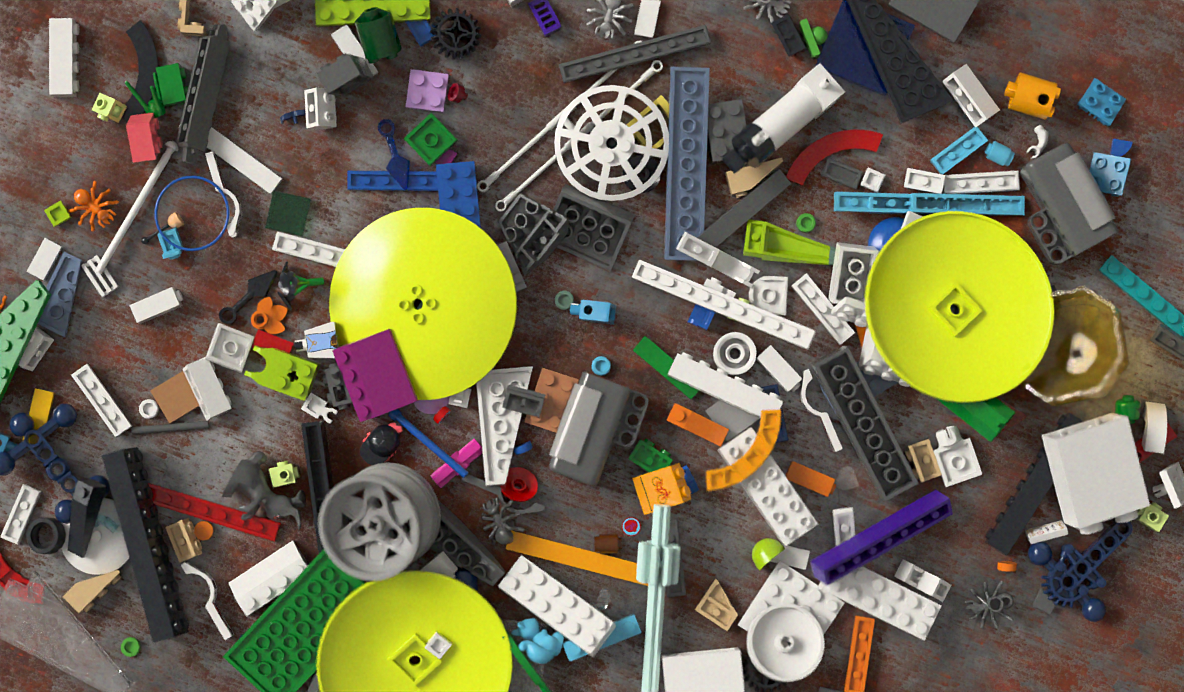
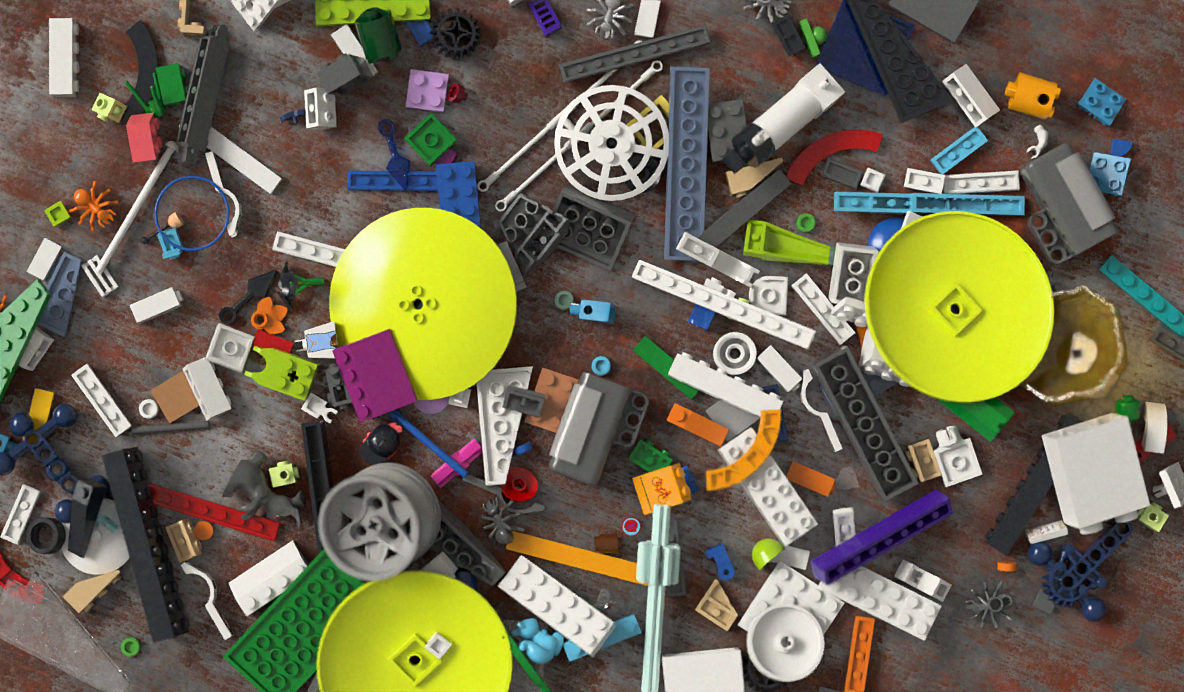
clear green tile [265,191,311,236] -> none
red tile [433,406,451,425] -> none
medium azure brick [984,141,1015,166] -> none
none -> blue leg [705,543,735,581]

